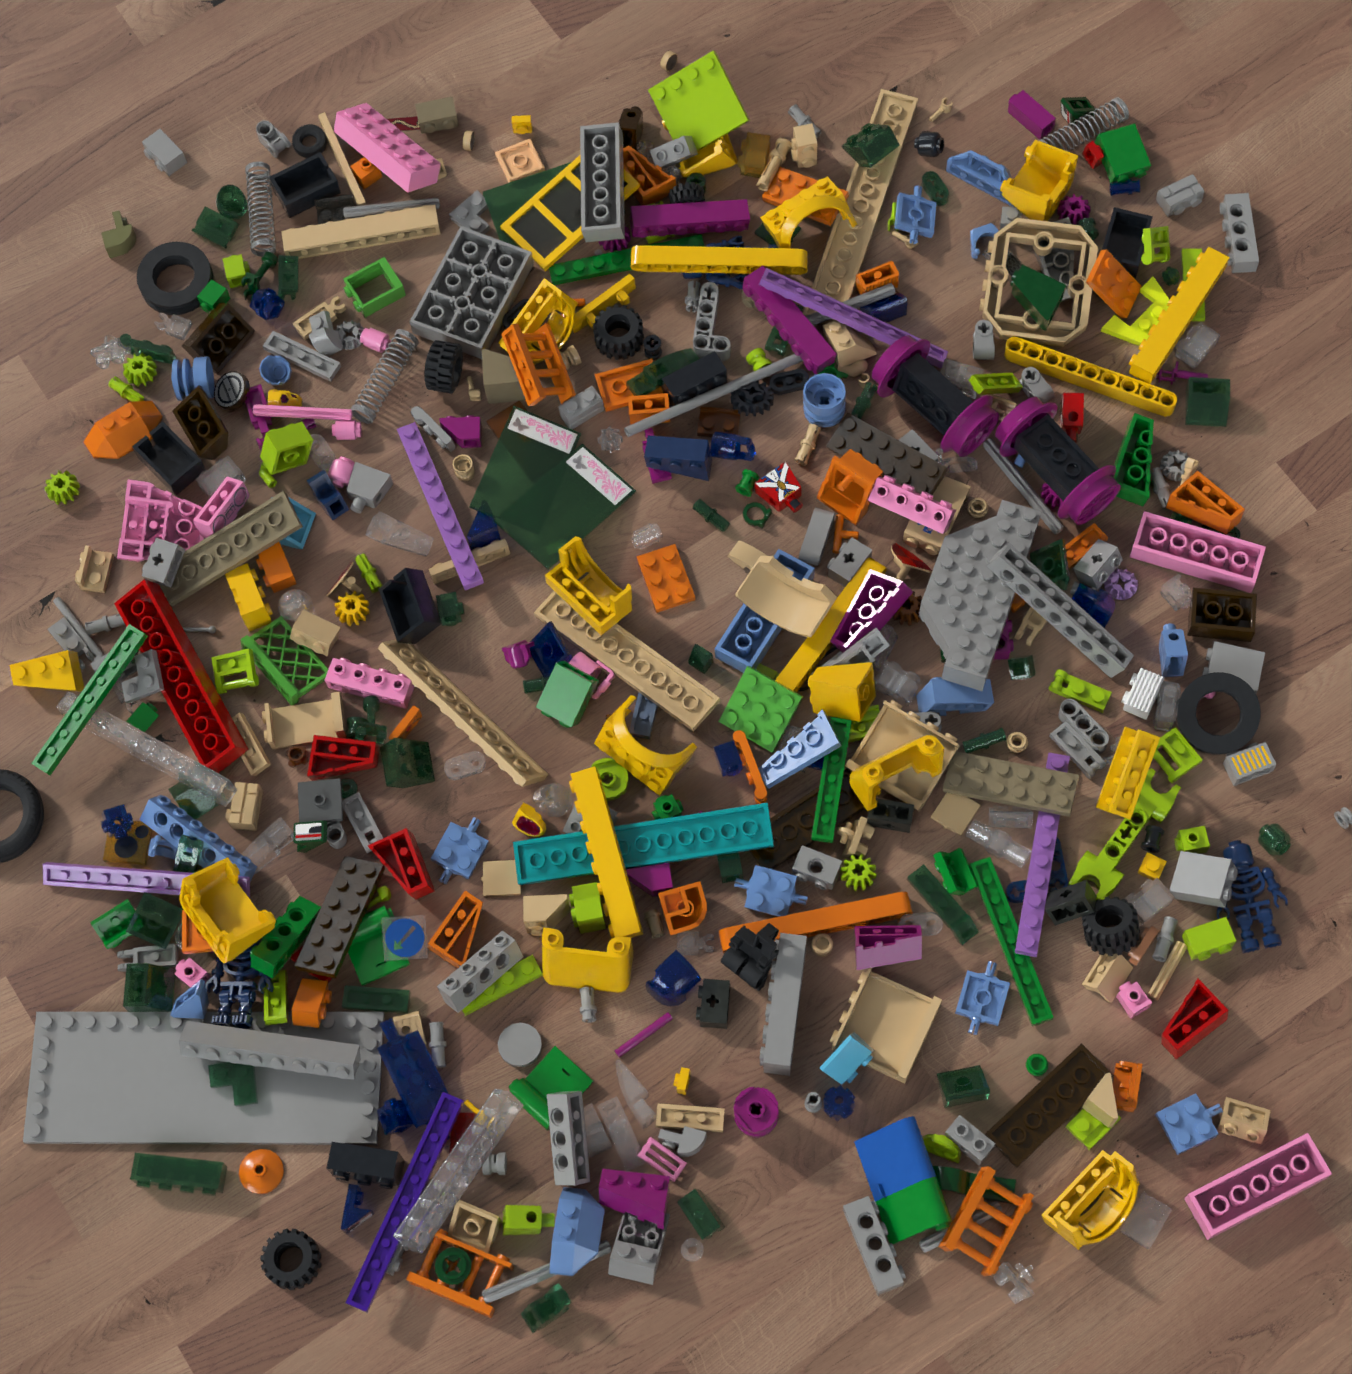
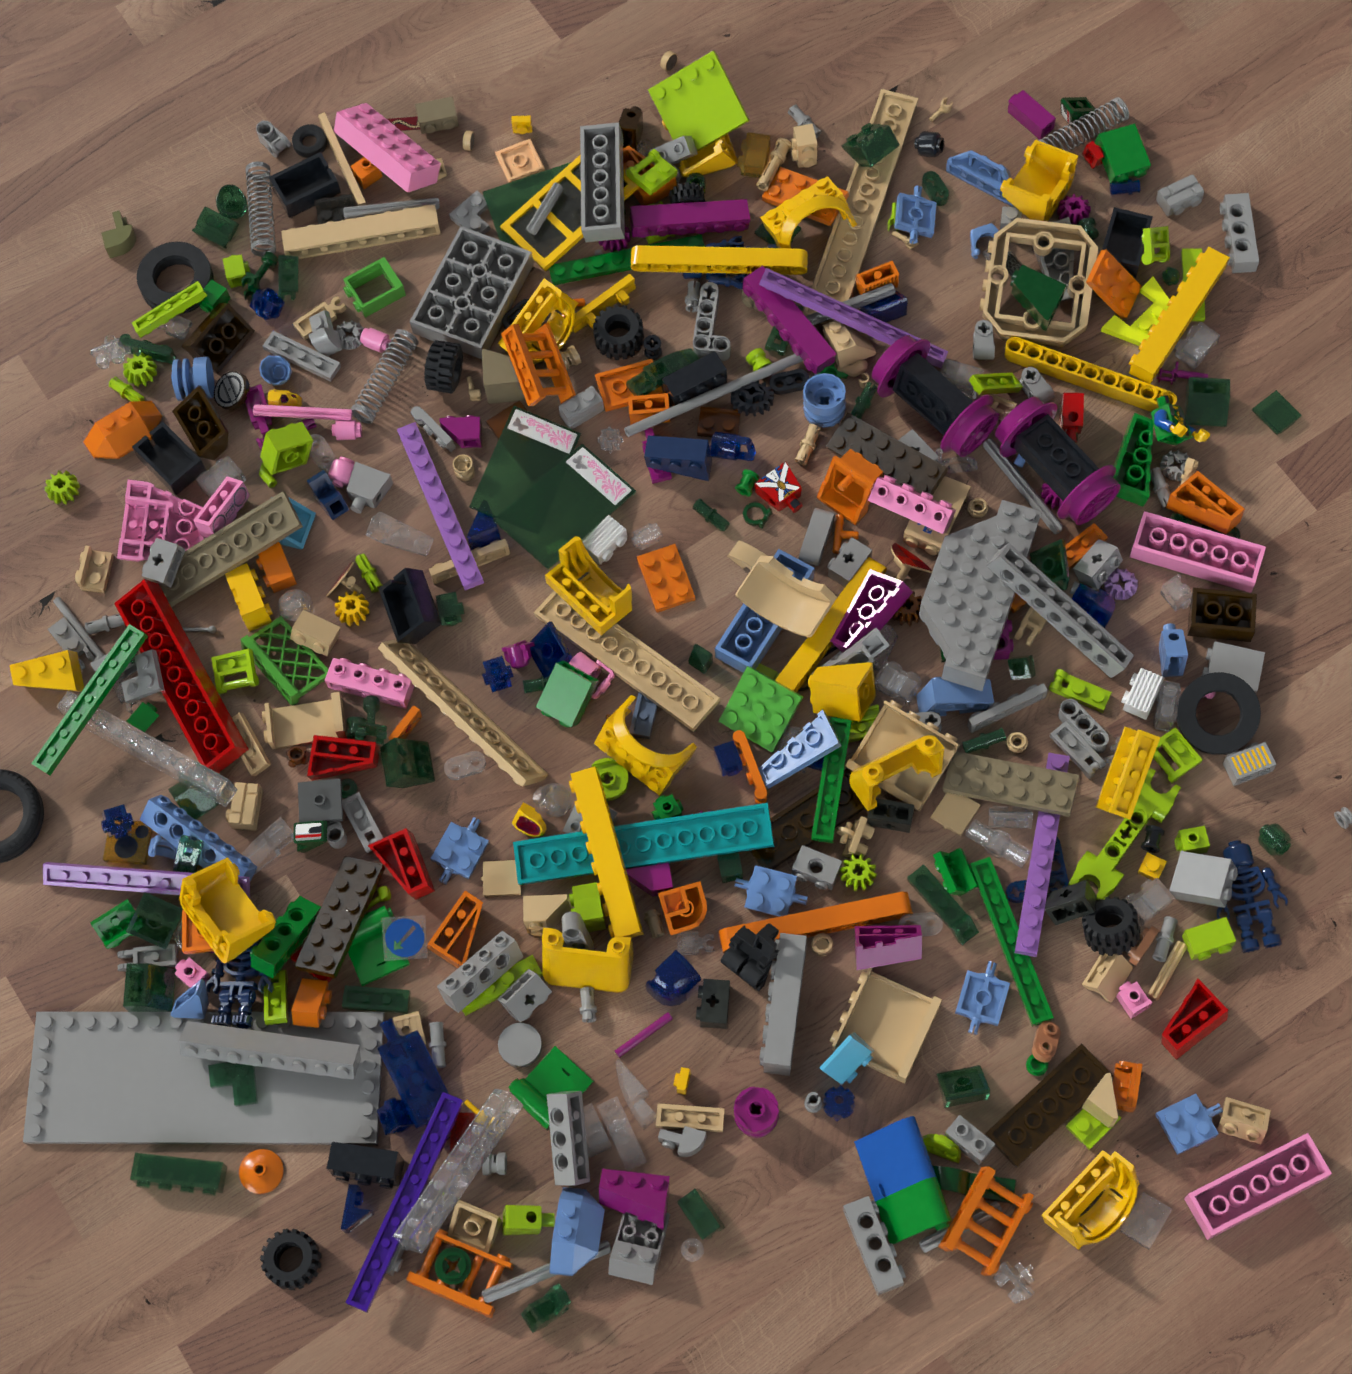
light grey brick [142,129,187,176] -> none
bright pink tile [637,1137,687,1182] -> none
none -> lime plate [132,281,207,338]
none -> clear blue brick [482,656,514,693]
none -> light grey brick [497,969,552,1023]
none -> light grey axle [526,182,563,235]
none -> light grey beam [562,912,594,951]
none -> white brick [582,515,627,565]
none -> lime plate [625,149,678,196]
none -> light grey plate [967,683,1048,733]
none -> nougat plate [1032,1021,1060,1062]
none -> torso [1151,396,1210,445]
none -> clear green piece [1252,390,1302,435]

